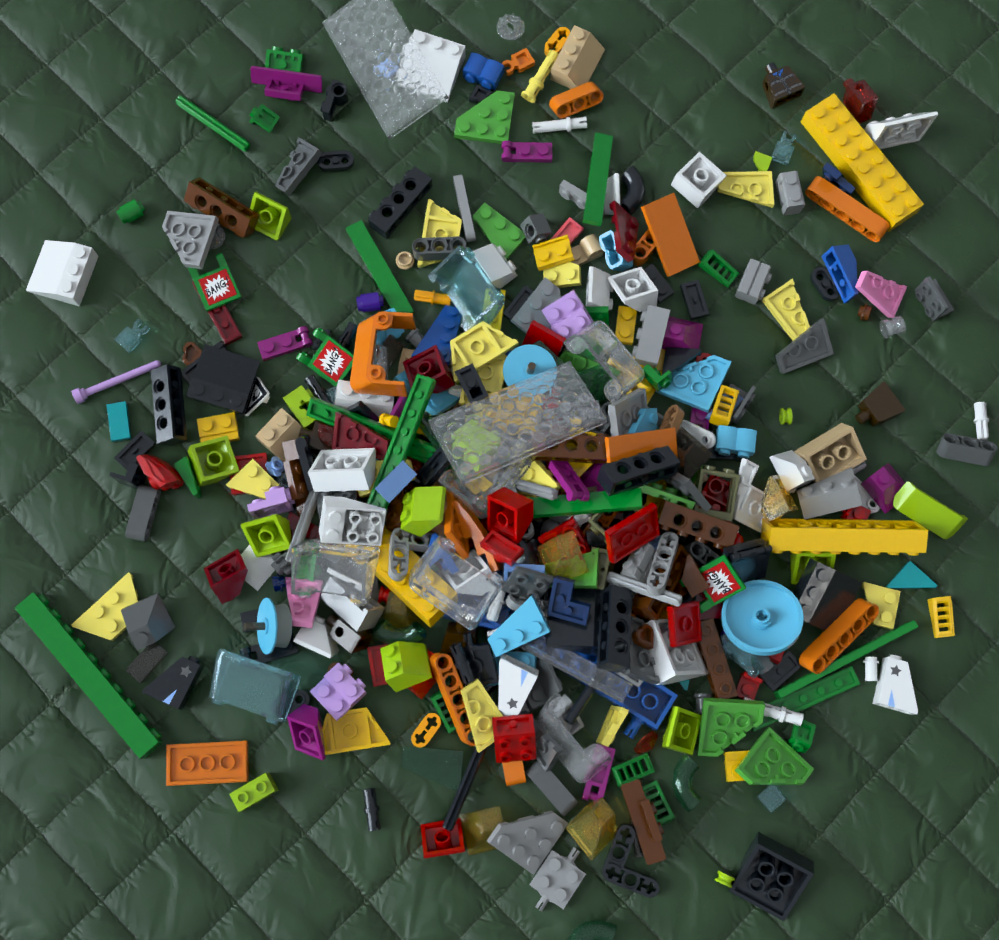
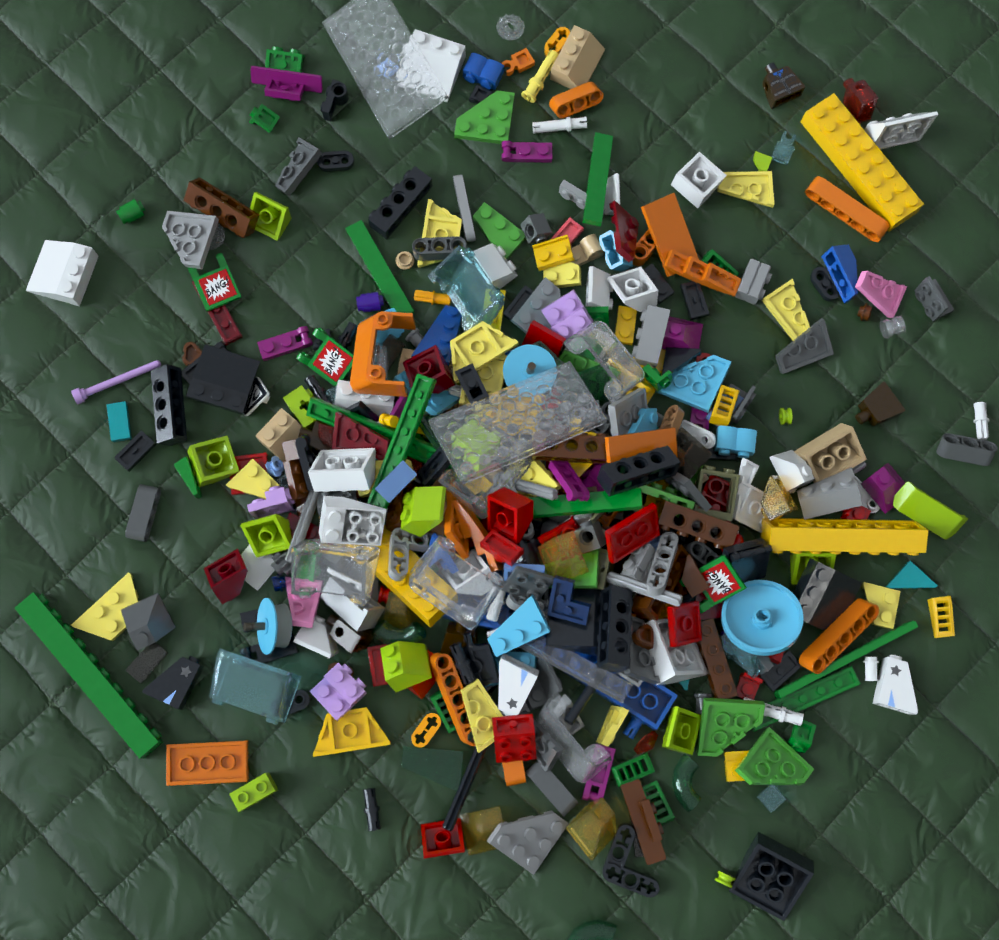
black panel [109,462,147,489] -> none
clear light blue plate [114,319,149,353] -> none
red slope [136,454,184,491] -> none
green axle [175,95,251,152] -> none
yellow plate [197,412,240,442] -> none
magenta slope [287,704,326,760] -> none
light grey plate [530,847,586,912] -> none
black cylinder [620,166,646,215] -> none
light grey brick [775,171,805,216] -> none
dark blue plate [823,162,856,196] -> none
none -> dark grey brick [575,520,606,553]
none -> orange slope [663,249,741,296]

